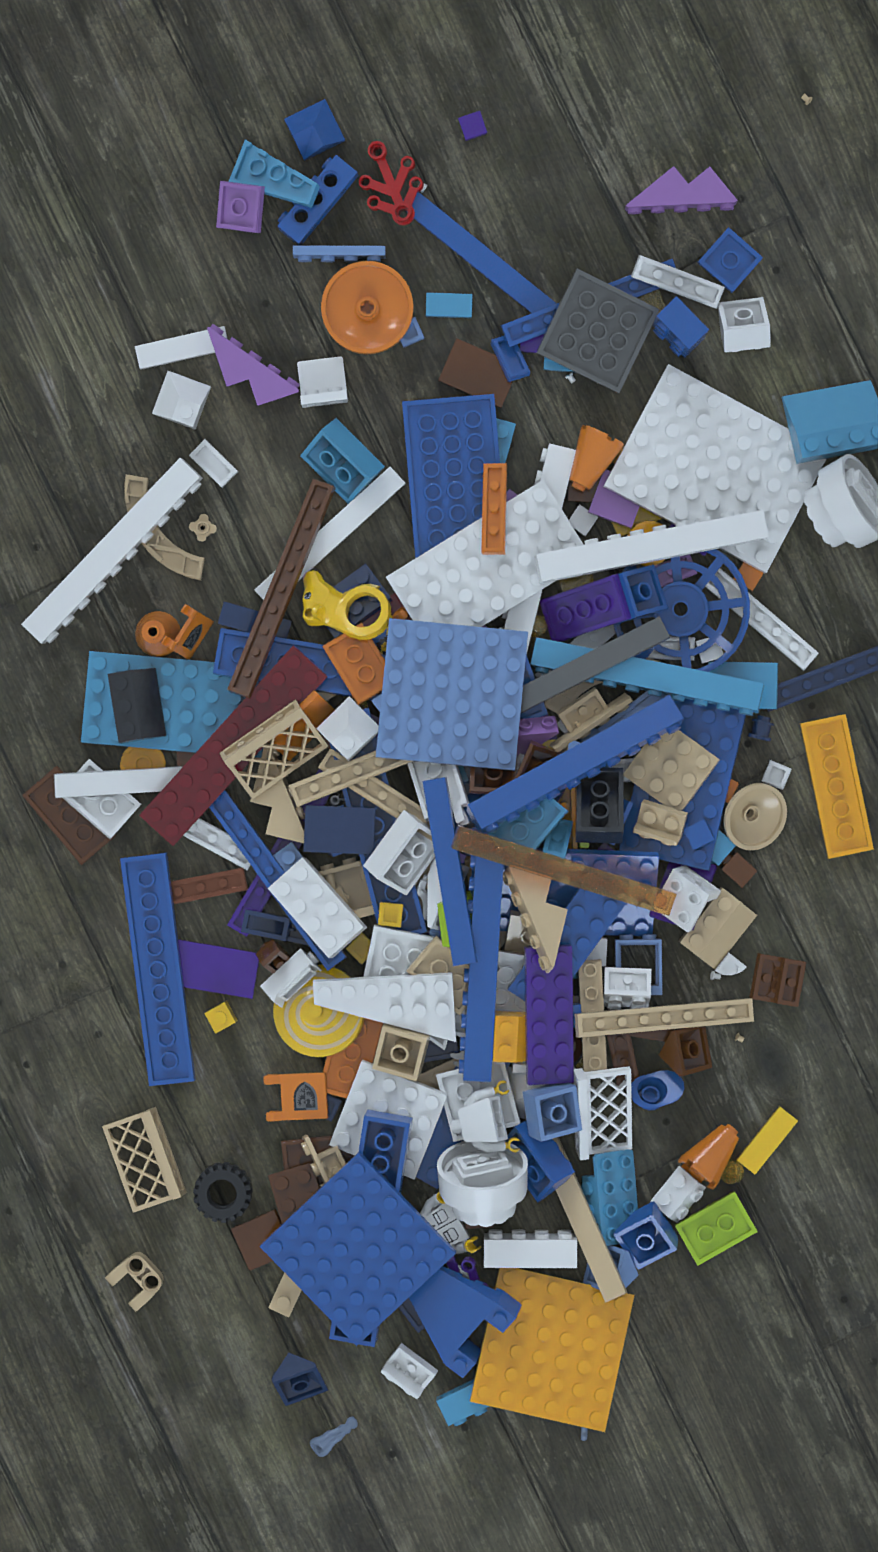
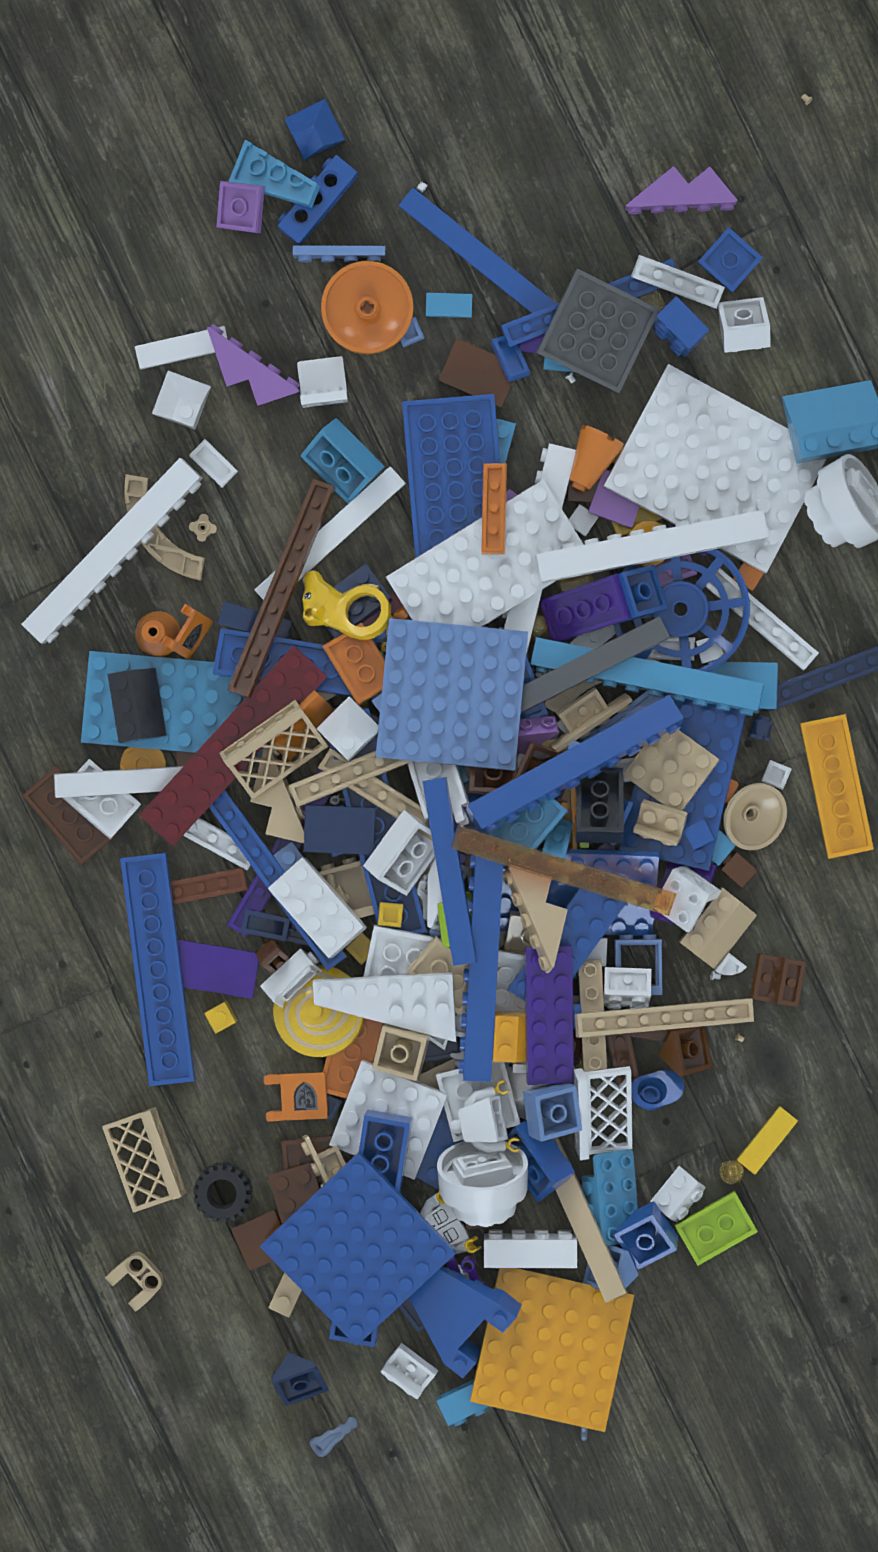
red plant [359,141,424,225] -> none
dark purple tile [458,111,487,141] -> none
orange cone [678,1124,739,1189] -> none

